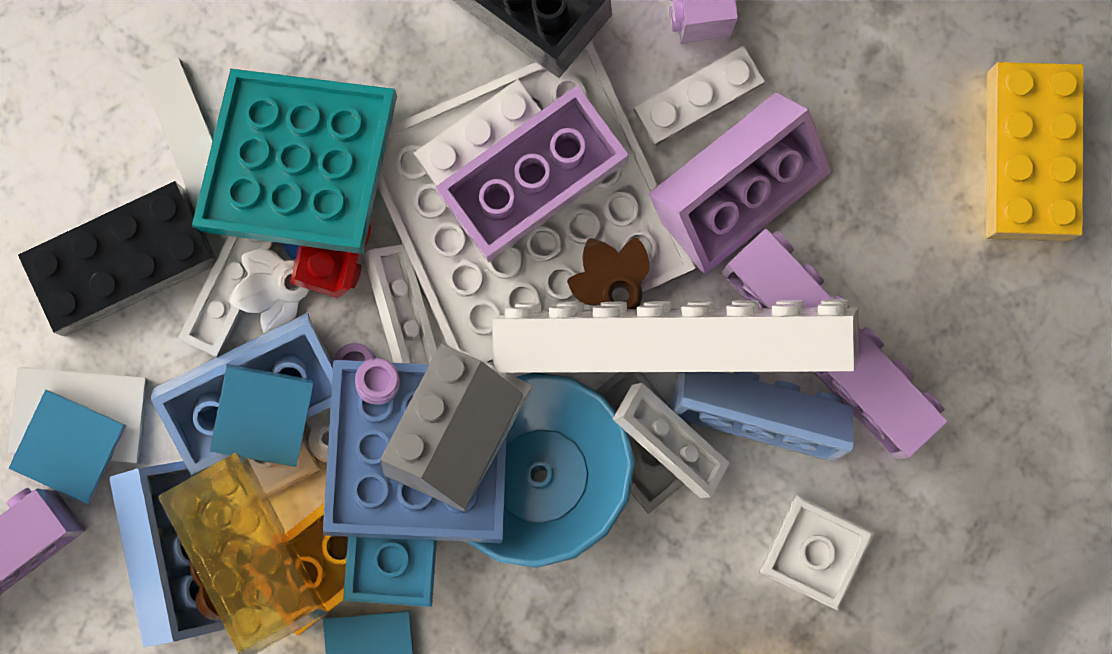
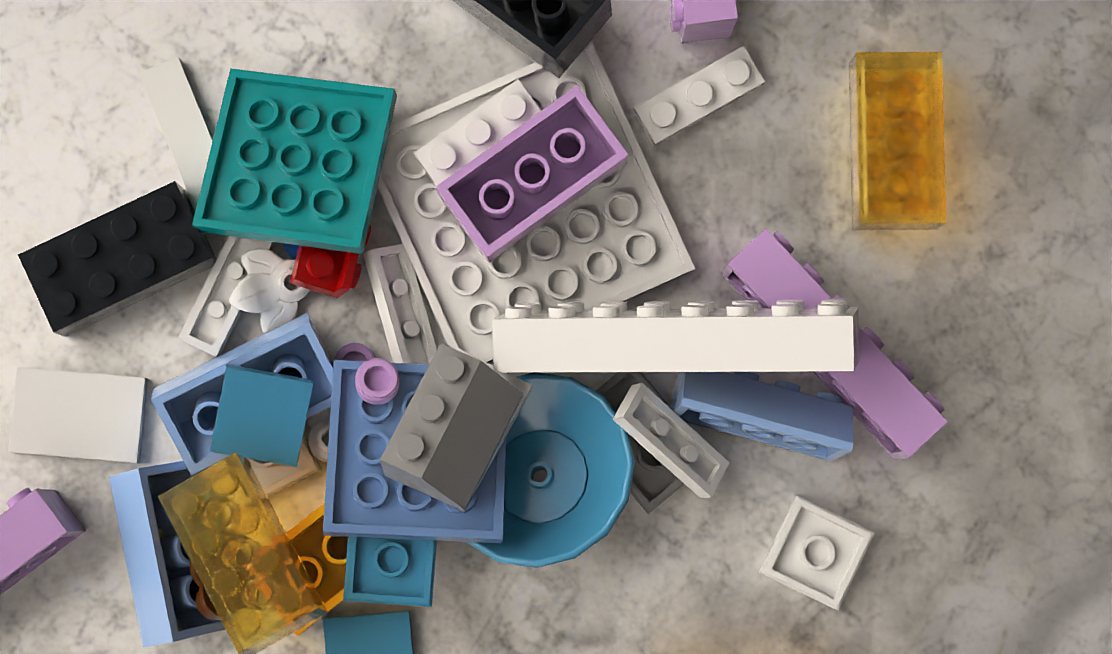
dark azure tile [8,389,127,504] -> none
reddish brown plate [567,238,649,309] -> none
lavender slope [648,92,832,274] -> none
yellow brick [985,62,1084,241] -> none
none -> clear yellow brick [849,52,946,230]

